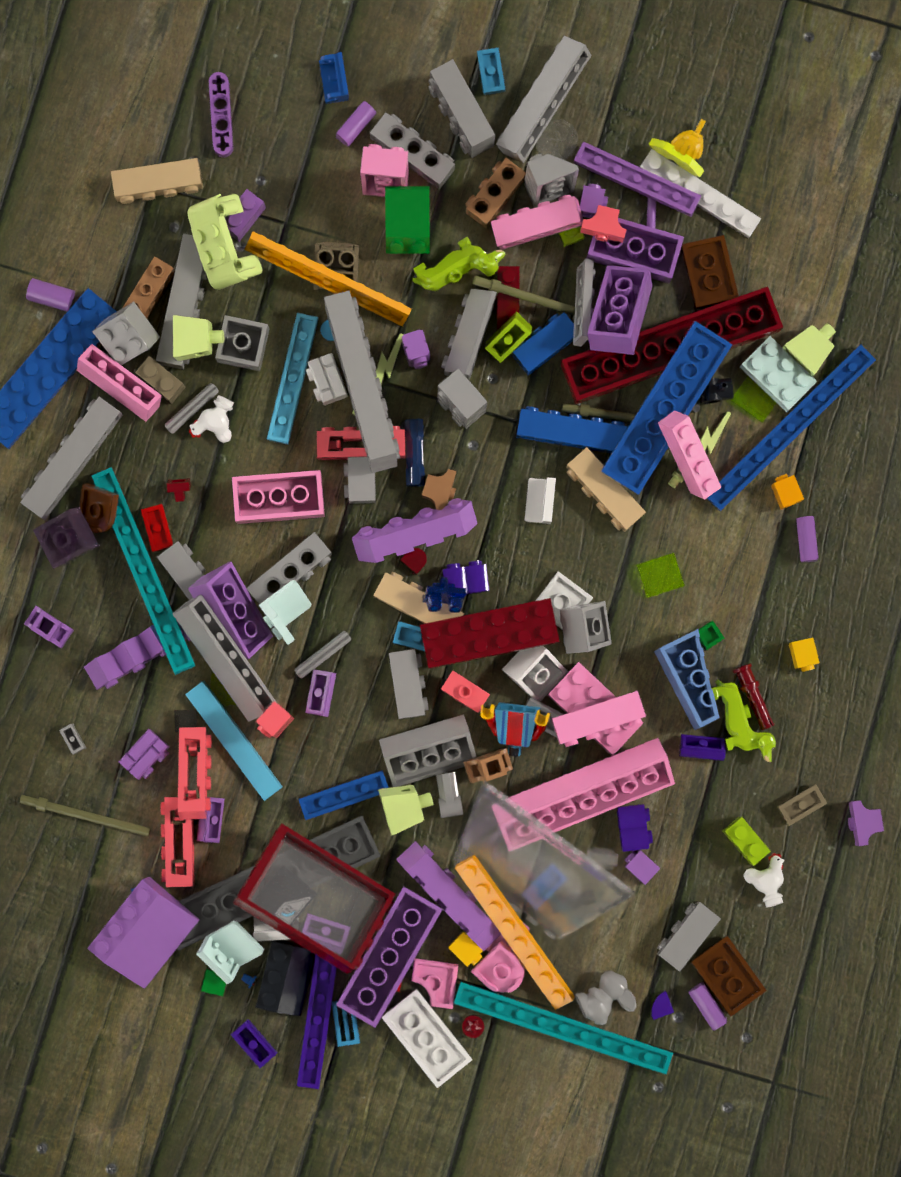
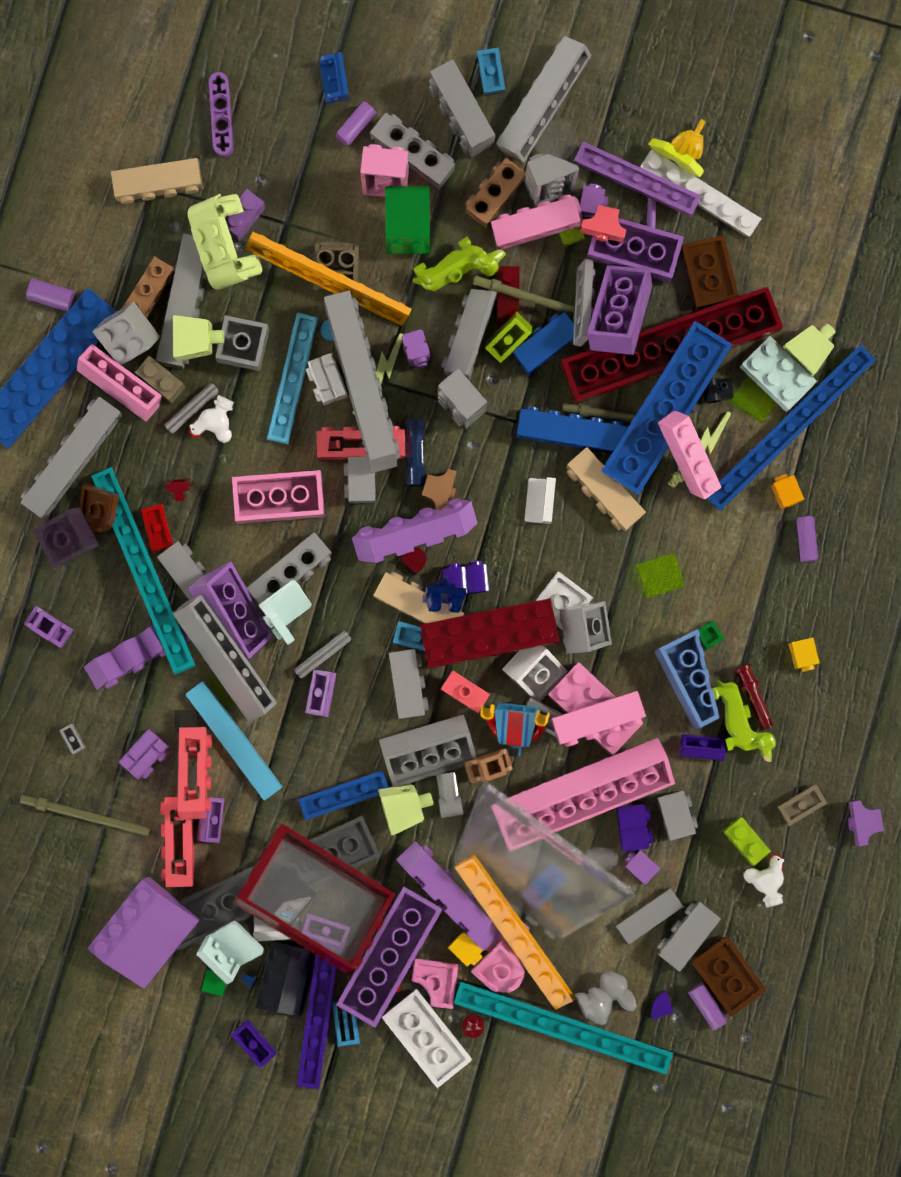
coral brick [256,701,295,738] -> none
none -> light grey tile [616,888,683,945]
none -> light grey piece [656,791,698,841]

